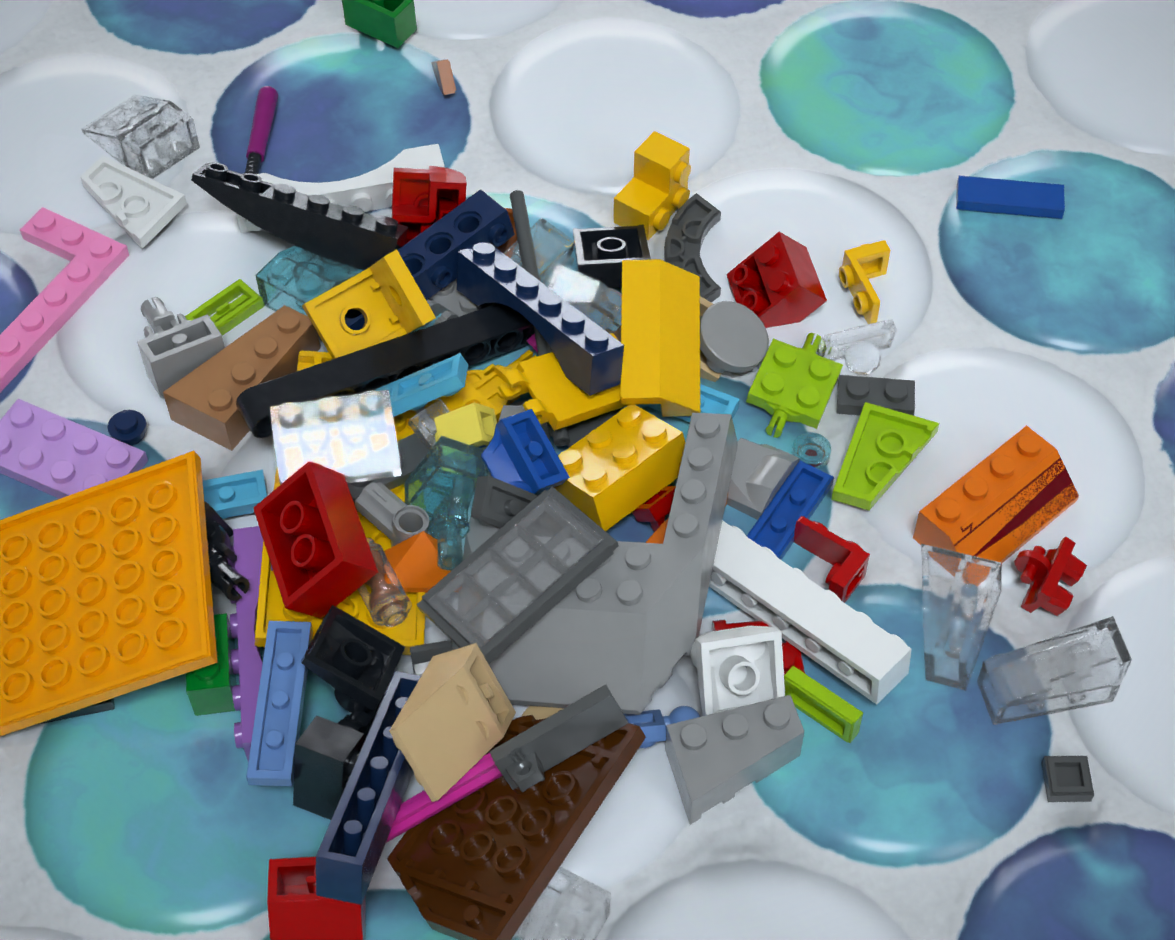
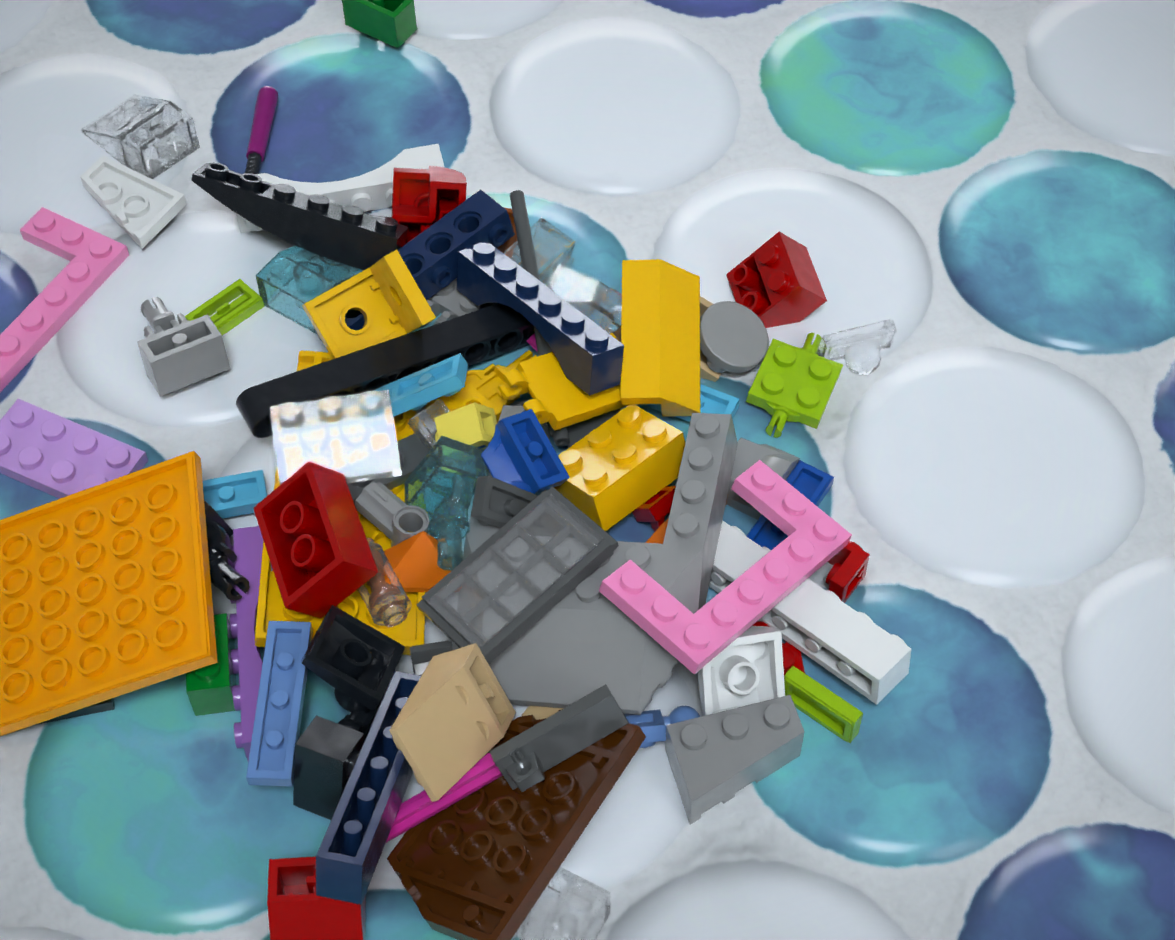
dark blue plate [107,410,147,446] -> none
medium nougat wedge [163,305,321,451] -> none
nougat tile [431,59,456,95] -> none
black slope [573,224,651,291] -> none
yellow brick [614,131,691,241] -> none
dark grey tile [664,193,721,302] -> none
clear light blue tile [792,432,831,470] -> none
lime wing [832,402,940,511] -> none
dark grey plate [837,375,915,416] -> none
yellow bracket [839,240,891,326] -> none
orange slope [913,425,1079,588] -> none
clear wedge [921,544,1002,691] -> none
blue tile [956,175,1065,219] -> none
clear wedge [977,616,1132,725] -> none
red hips [1015,537,1087,616] -> none
dark grey tile [1041,756,1094,802] -> none
none -> bright pink plate [599,460,852,674]

